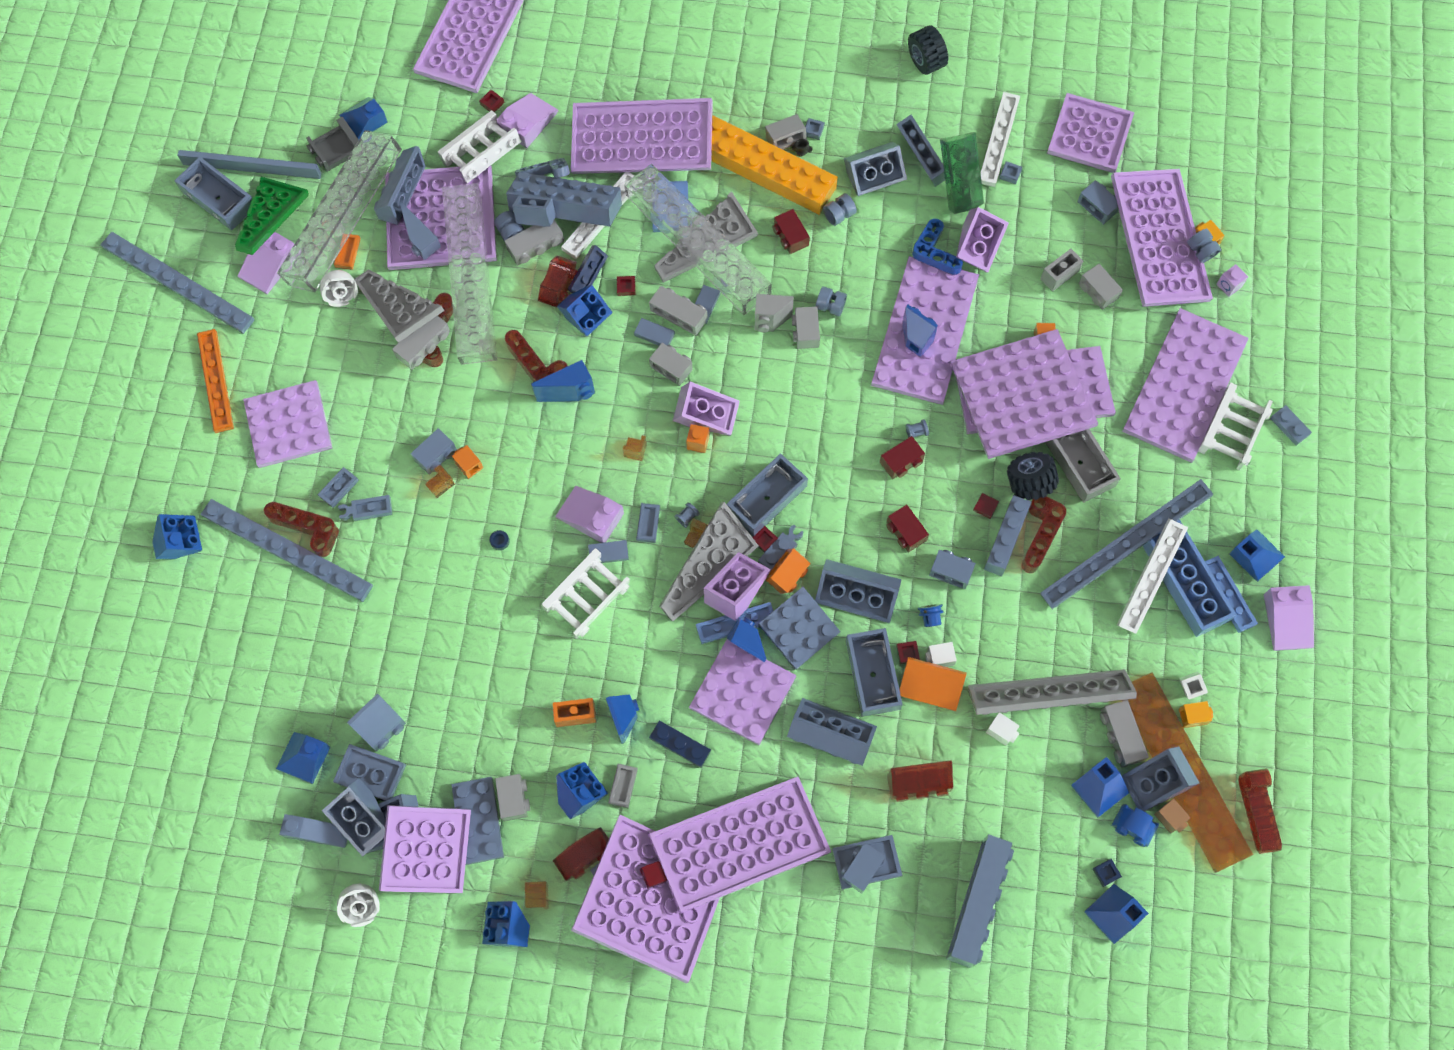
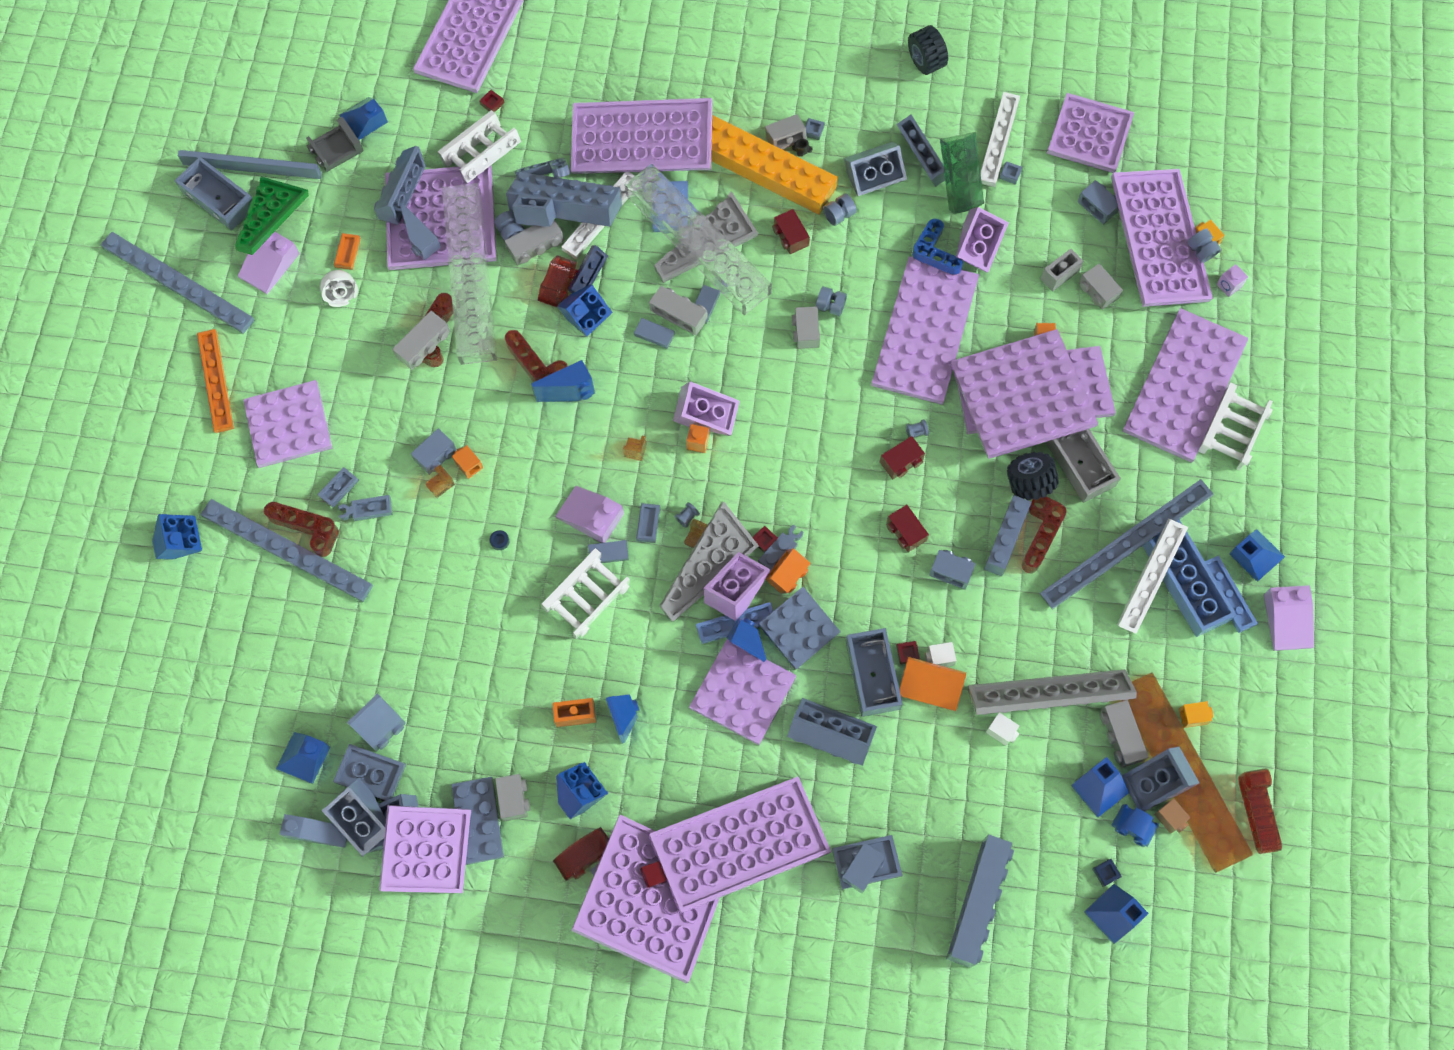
clear brick [277,130,402,292] -> none
white cylinder [337,883,380,927] -> none
light grey wing [354,269,445,343] -> none
blue slope [482,901,530,947] -> none
lavender slope [496,93,559,148] -> none
clear orange panel [525,881,548,909] -> none
light grey tile [608,764,638,808] -> none
dark red tile [617,276,636,296] -> none
light grey brick [649,343,693,386] -> none
dark blue plate [649,720,711,768] -> none
sand blue piece [726,453,808,536] -> none
light grey slope [755,294,794,333] -> none
sand blue slope [815,559,902,623] -> none
clear red slope [887,760,953,802] -> none
slope [902,304,938,357] -> none
blue piece [918,604,944,627] -> none
dark red tile [973,493,999,519] -> none
white brick [1179,672,1208,699] -> none
sand blue plate [1270,405,1312,446] -> none

